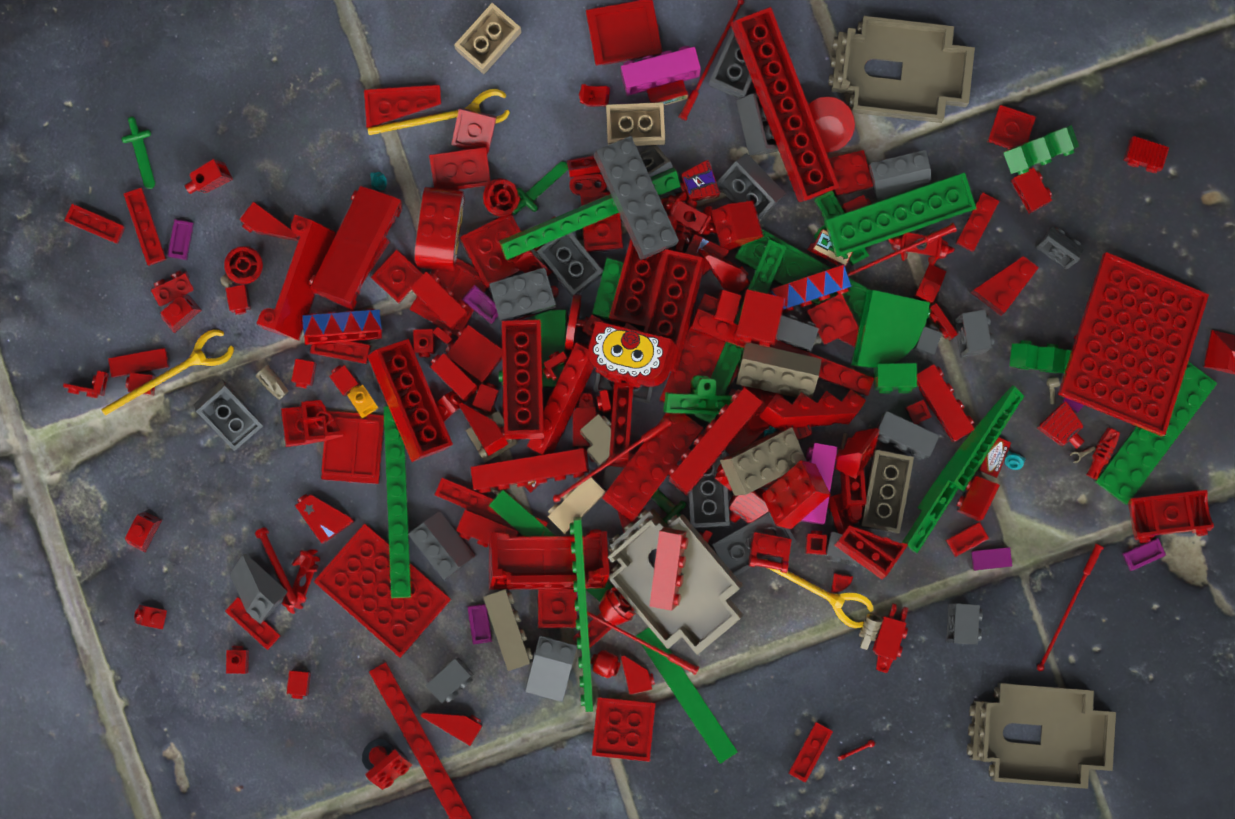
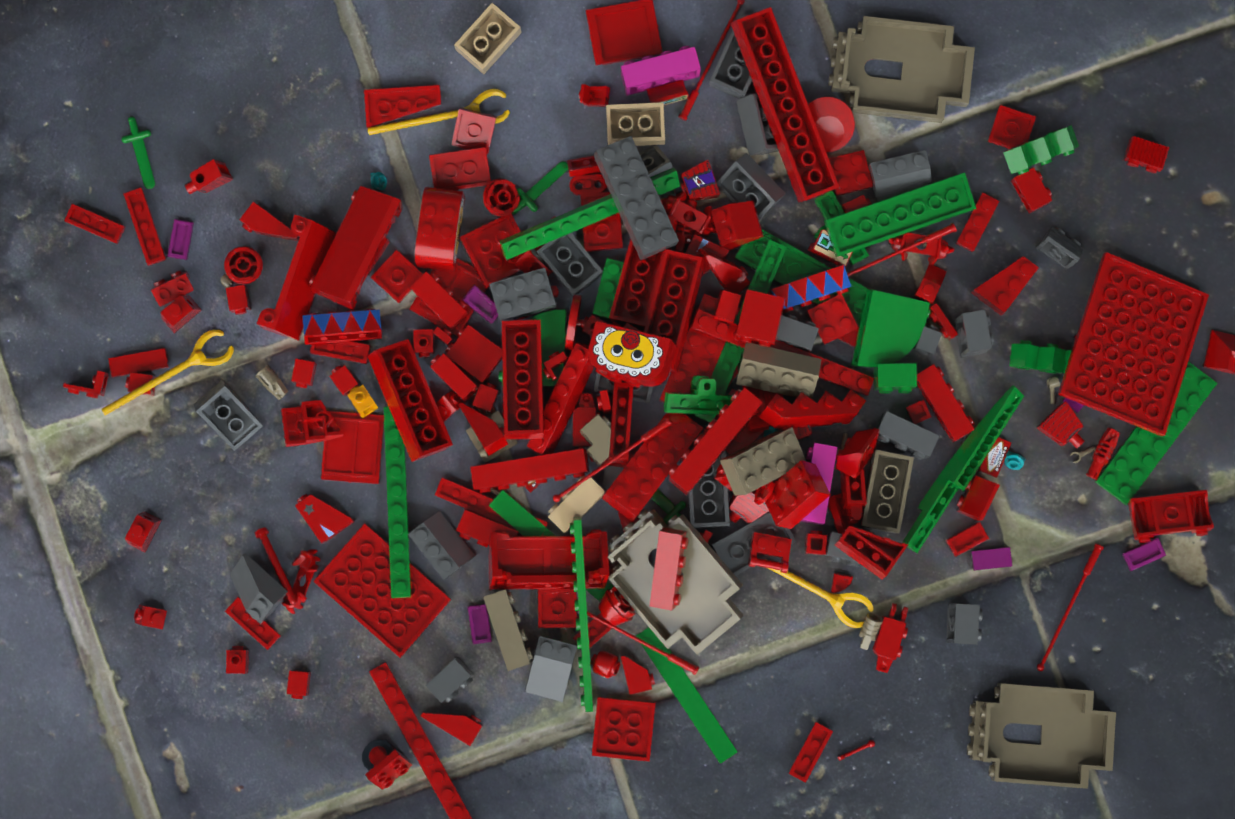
none -> red tile [754,482,775,505]

